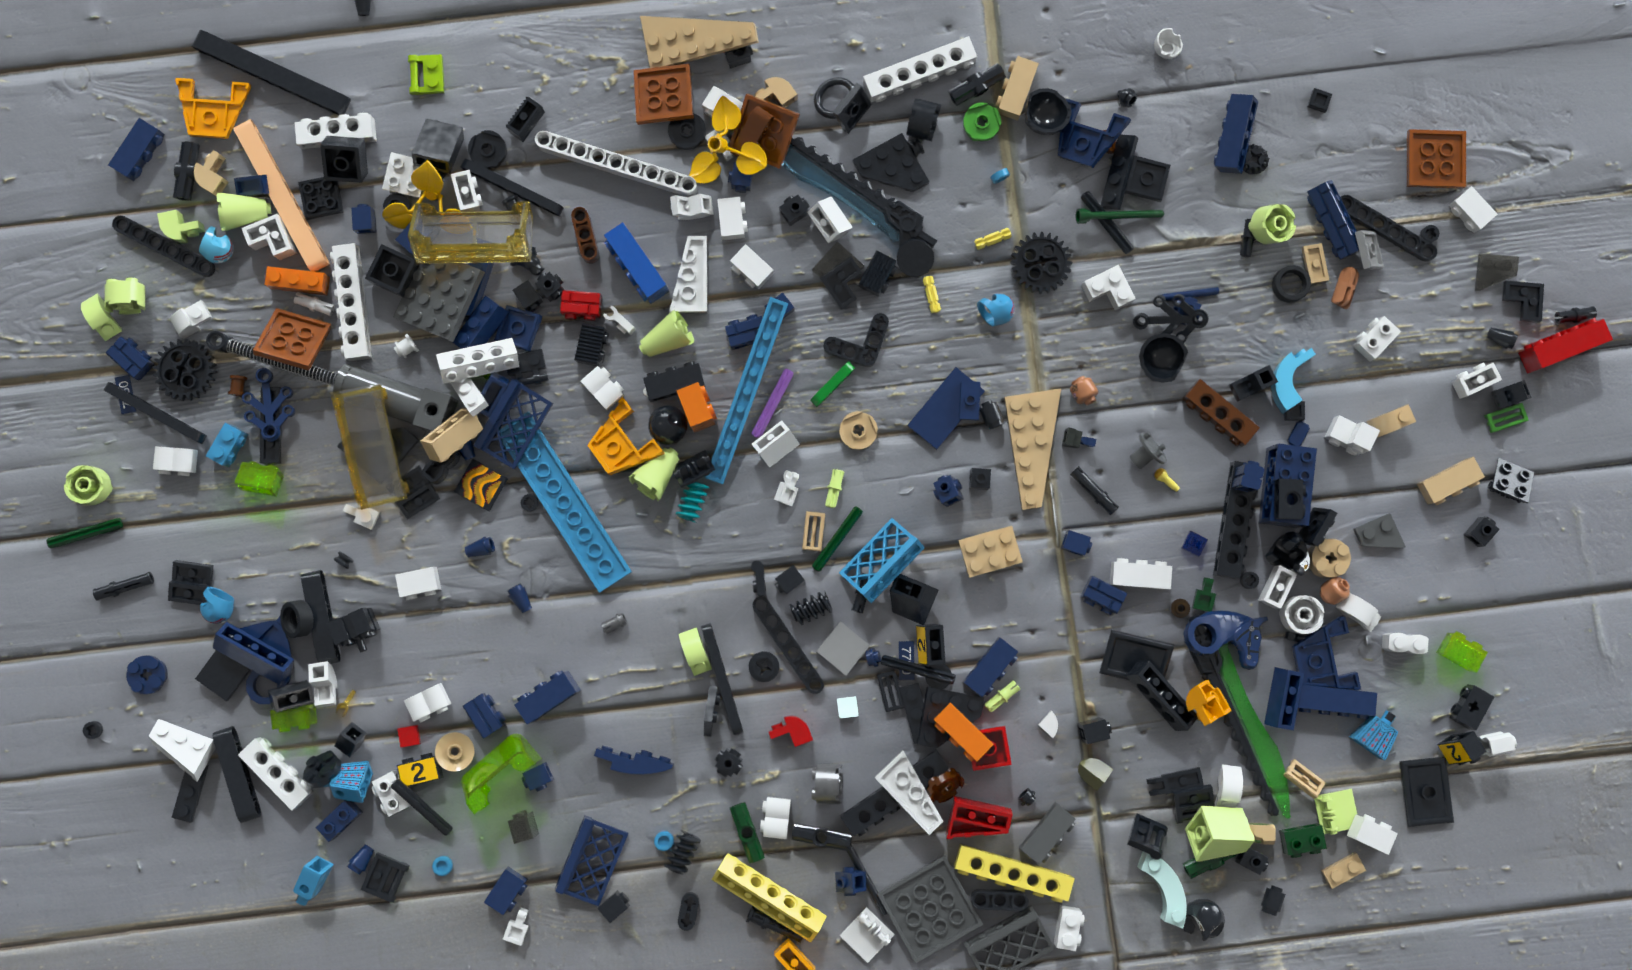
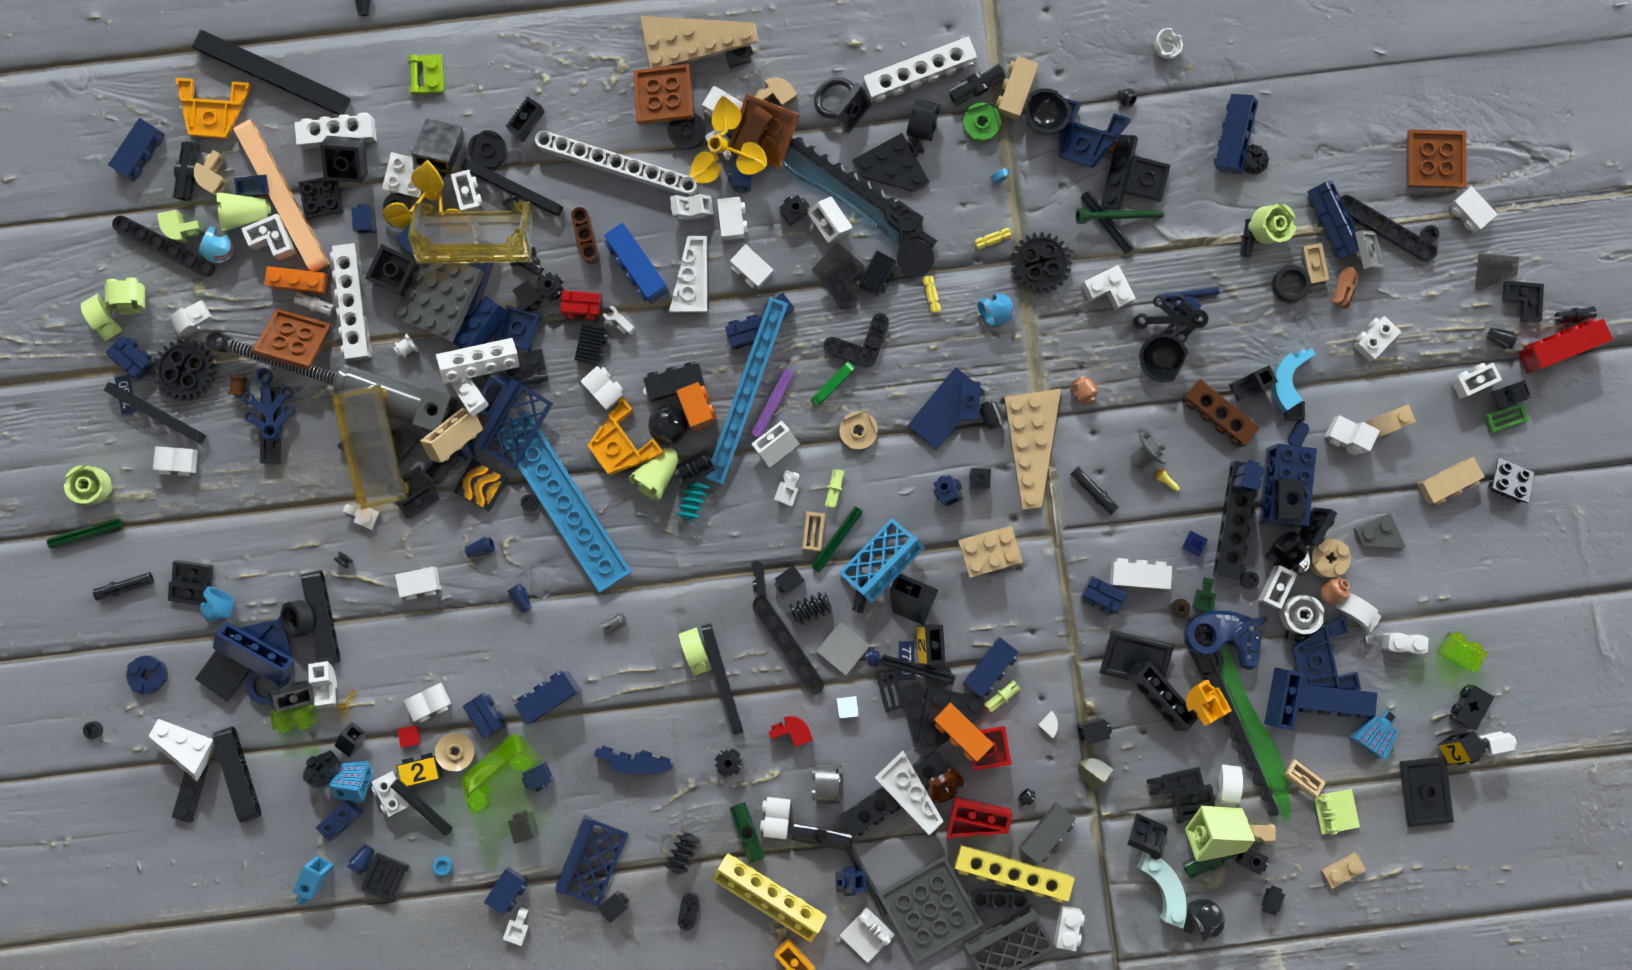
dark azure brick [206,423,249,467] -> none
clear neon green brick [235,461,284,497] -> none
white brick [238,737,314,811] -> none
black brick [326,608,380,653] -> none
yellowish green cone [639,310,694,357] -> none
dark azure tile [654,831,674,851] -> none
black wing [704,685,721,737] -> none
black pin [746,906,803,943] -> none
black gear [749,651,779,682] -> none
dark blue brick [1060,530,1092,556] -> none
pearl dark grey piece [1062,427,1097,449] -> none
dark green brick [1279,823,1327,858] -> none
black tile [1307,88,1332,113] -> none
white brick [1347,814,1398,855] -> none
black brick [1463,516,1500,547] -> none

